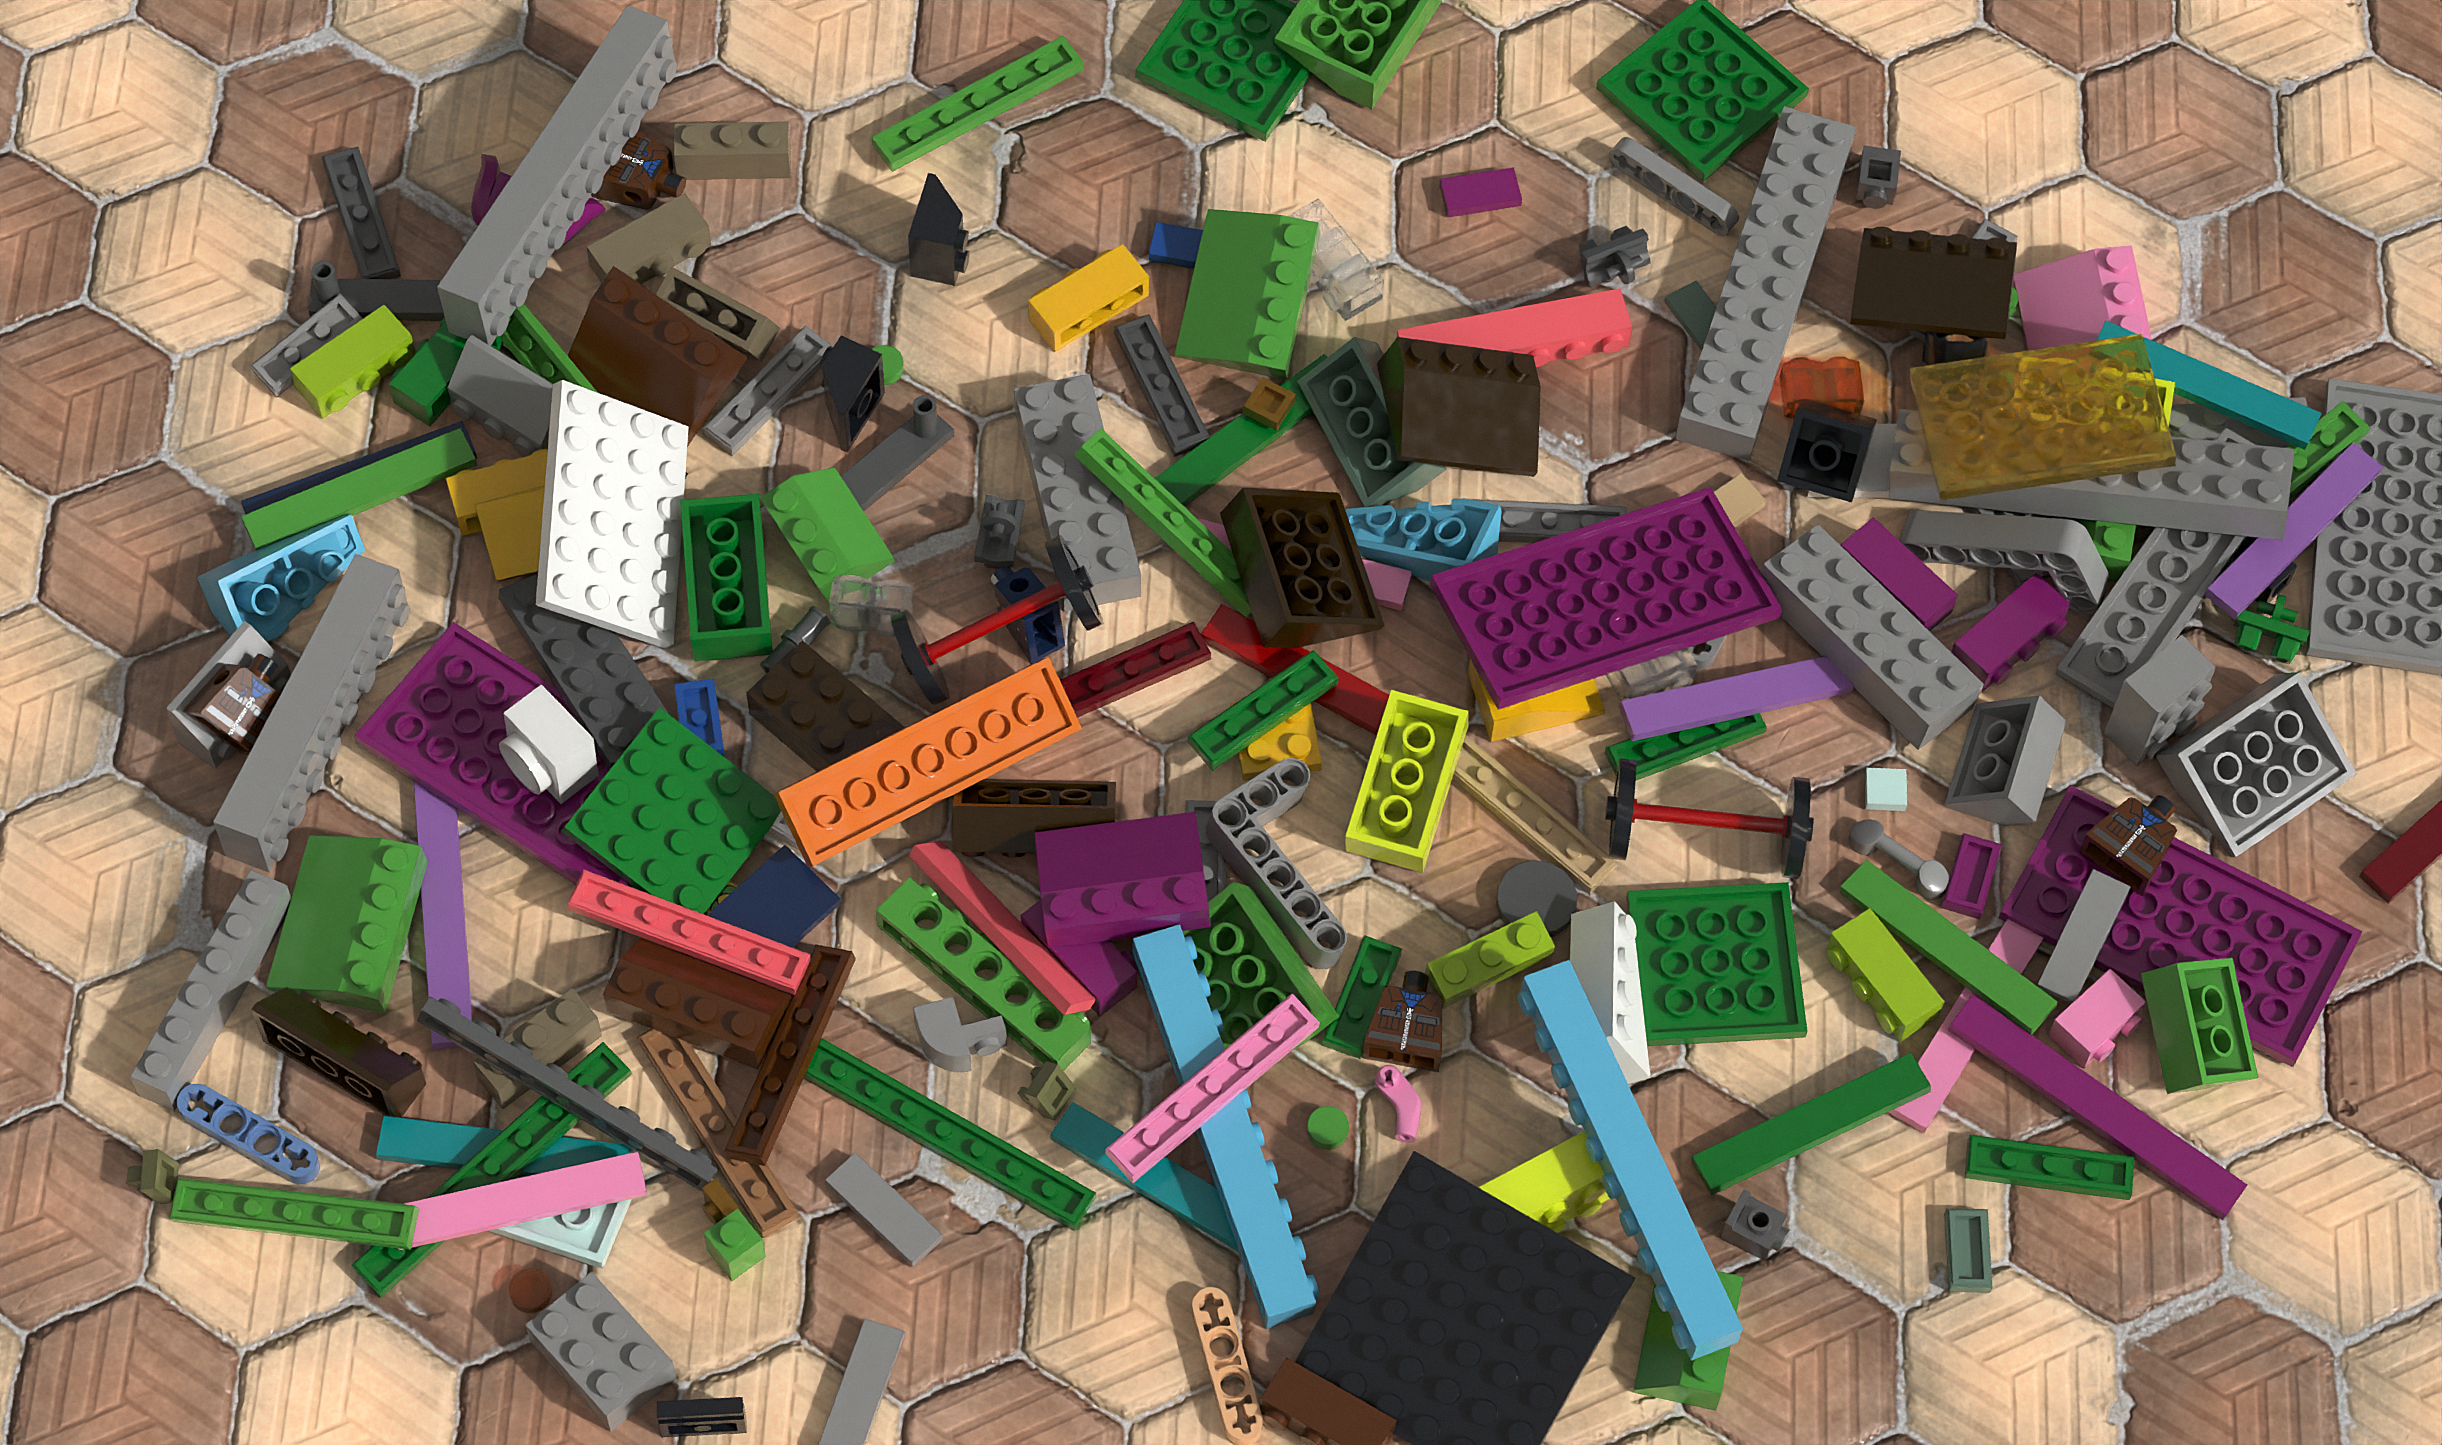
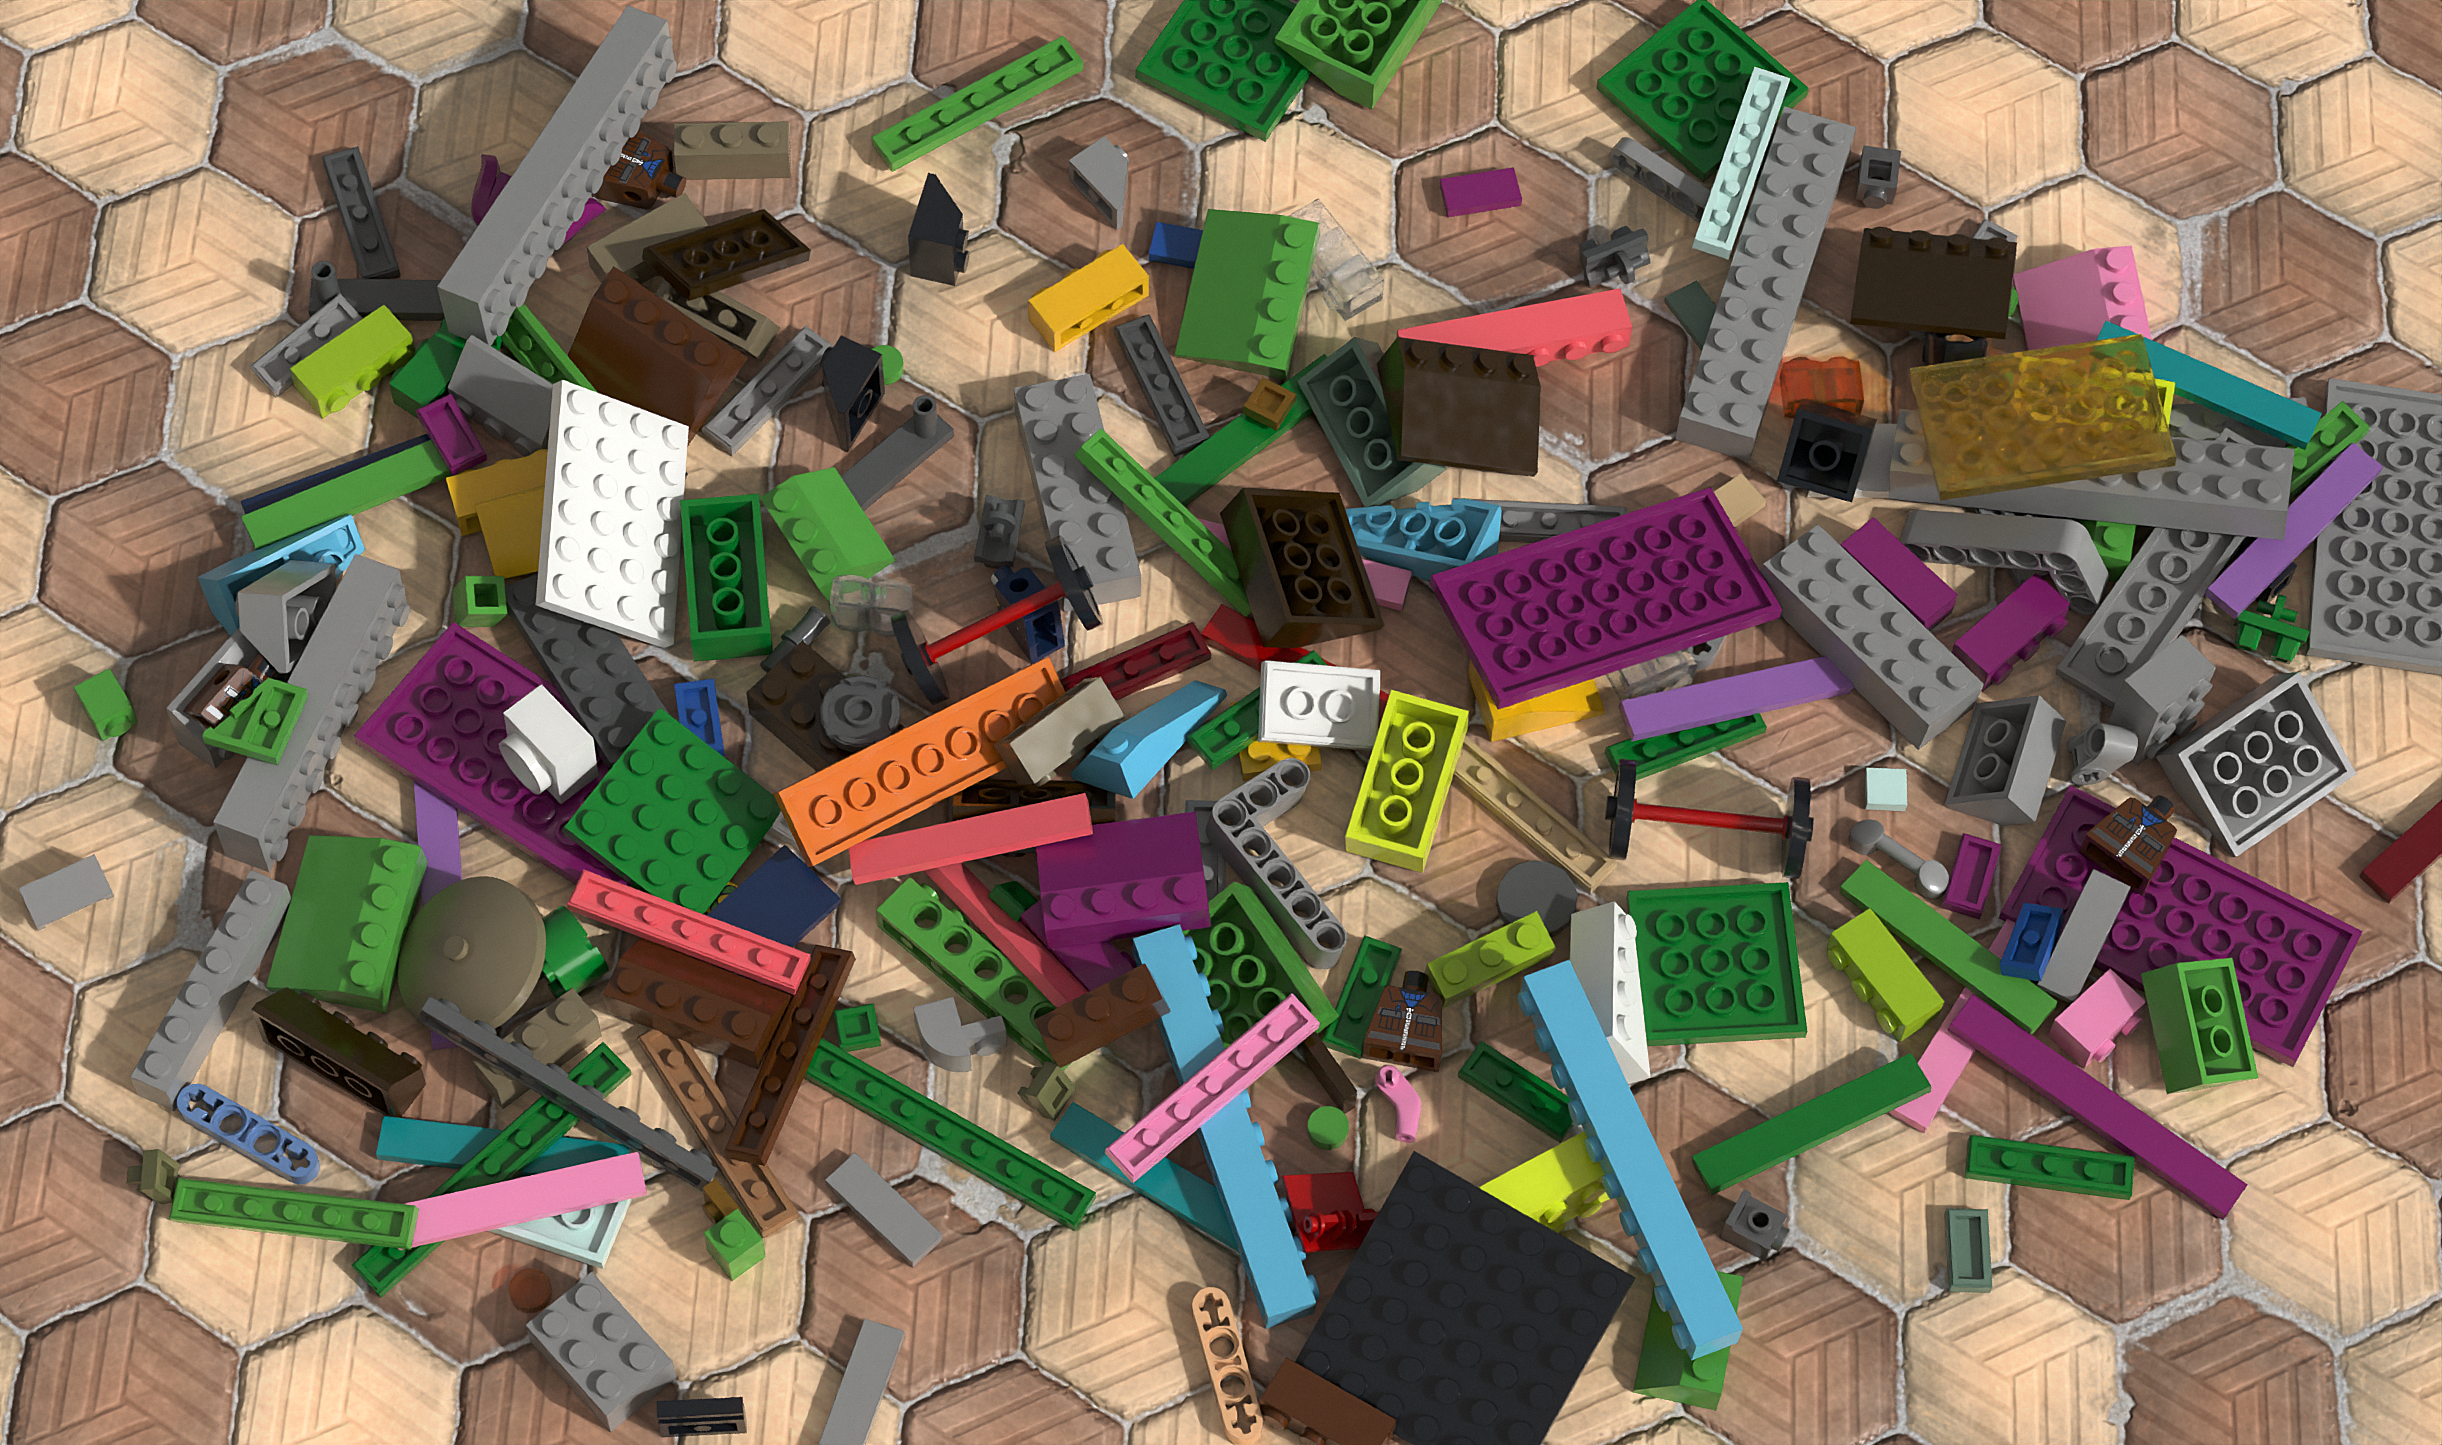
none -> light grey hinge [18,854,114,931]
none -> bright green brick [74,668,138,741]
none -> bright green wing [202,677,308,765]
none -> light grey slope [235,560,336,673]
none -> dark tan dish [398,876,546,1029]
none -> magenta tile [416,394,488,476]
none -> bright green brick [452,576,507,627]
none -> green brick [539,905,609,999]
none -> dark brown tile [642,209,811,301]
none -> dark grey tile [820,675,901,753]
none -> green tile [833,1003,881,1052]
none -> coral tile [849,793,1093,885]
none -> green tile [988,881,1038,922]
none -> brick [994,677,1125,787]
none -> reddish brown brick [1034,963,1171,1068]
none -> light grey slope [1069,136,1129,230]
none -> medium azure wedge [1070,680,1227,799]
none -> white tile [1258,661,1380,751]
none -> red hinge [1281,1172,1379,1253]
none -> dark brown tile [1298,1031,1357,1114]
none -> green tile [1458,1041,1575,1143]
none -> light aqua plate [1692,67,1790,260]
none -> blue plate [1999,903,2065,981]
none -> light grey piece [2066,722,2138,785]

